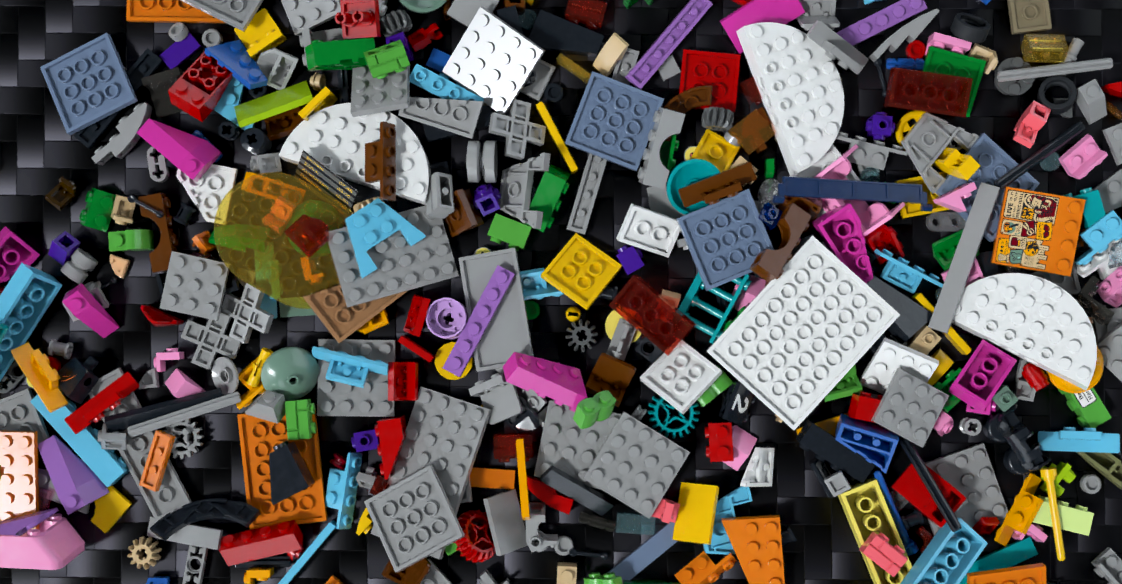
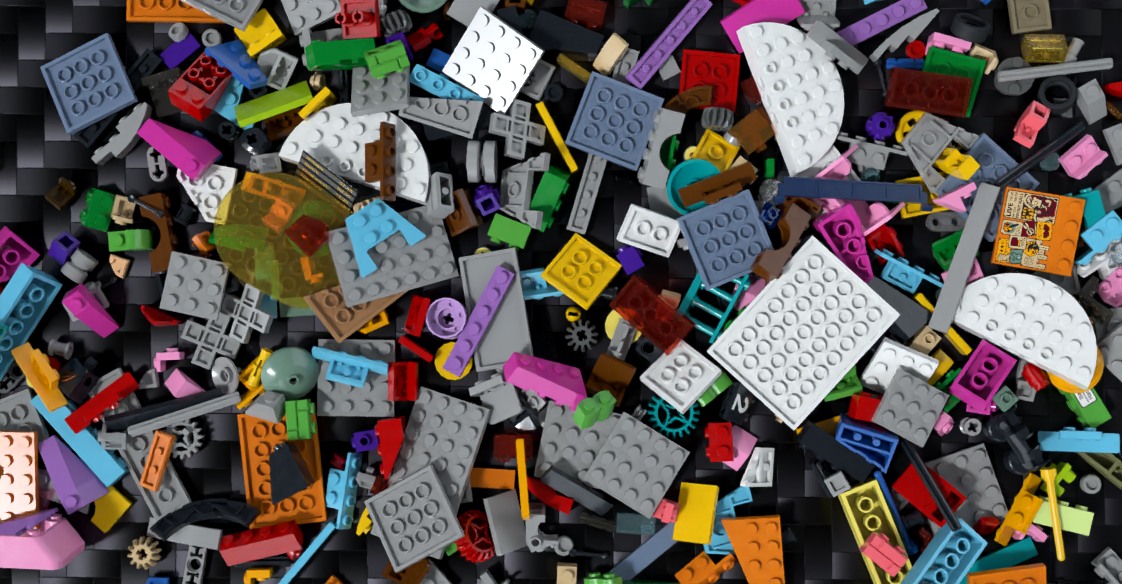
green tile [525,300,540,320] -> none

